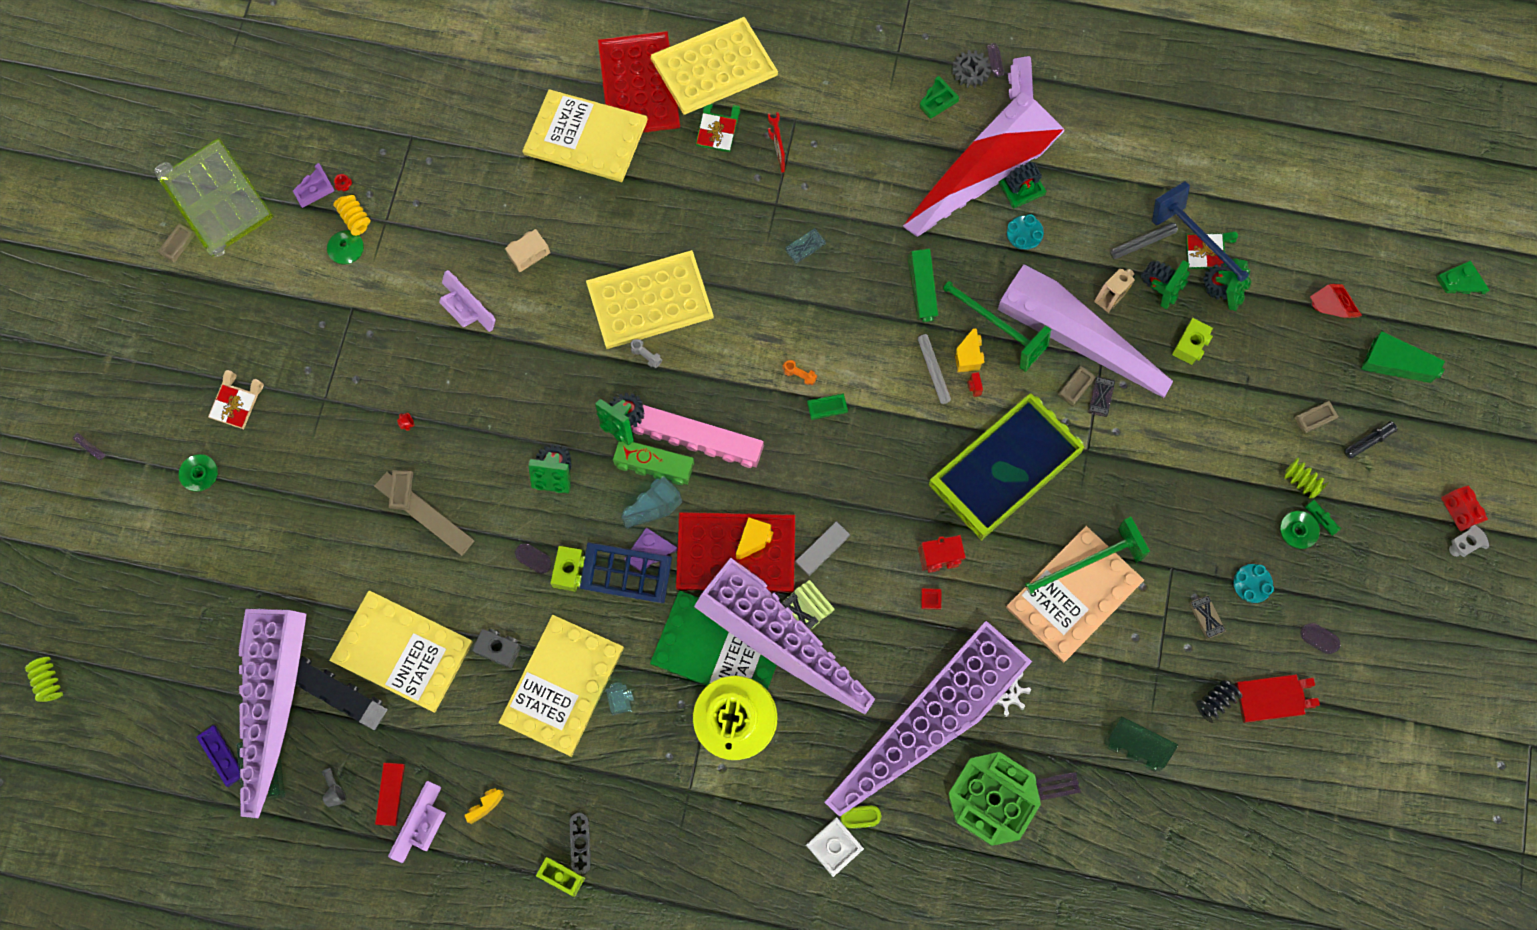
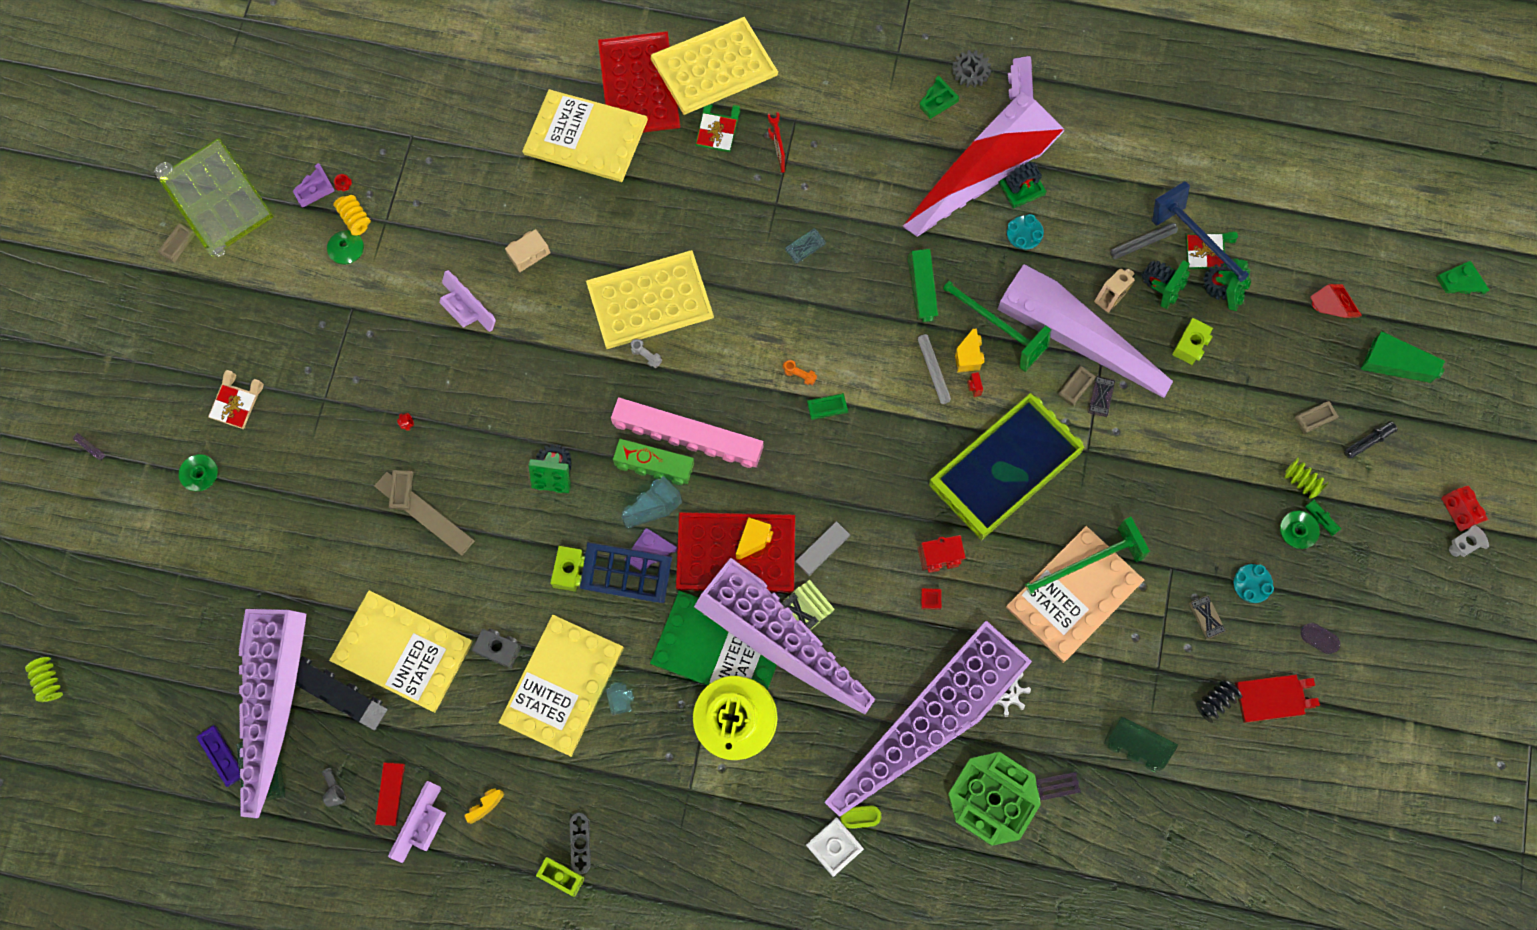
clear purple tile [515,544,552,574] -> none
green plate [595,393,645,445] -> none
clear purple tile [987,43,1004,78] -> none

